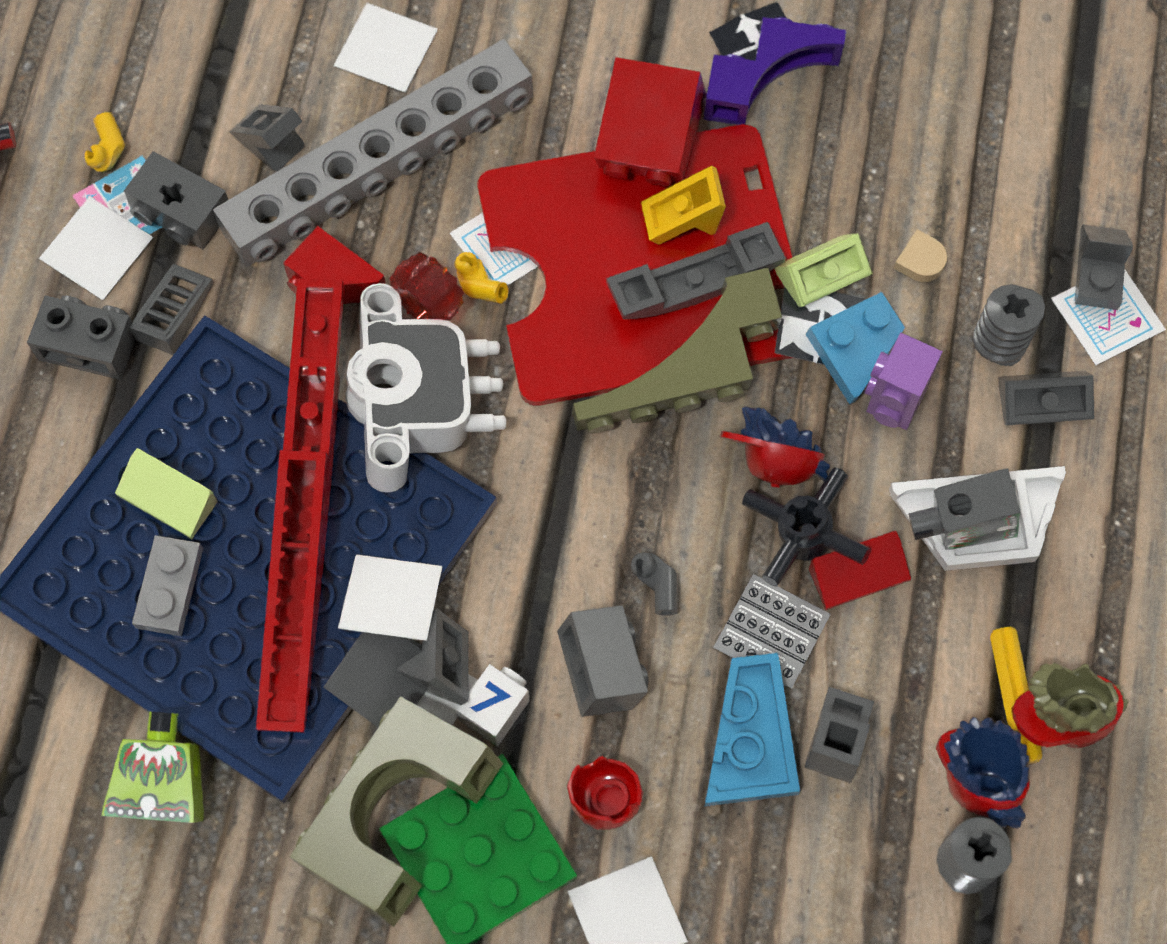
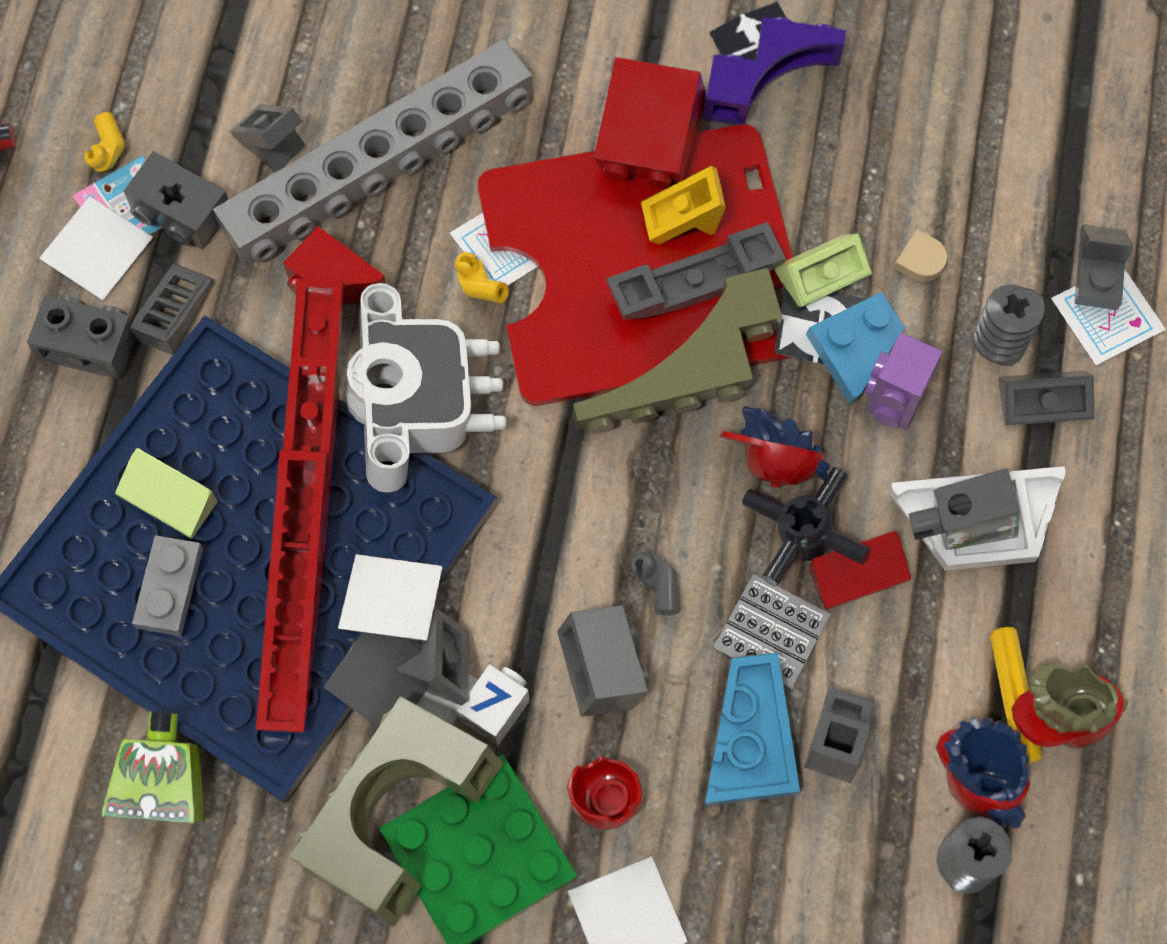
white sticker [334,3,438,92] -> none
clear red gear [389,252,464,321] -> none

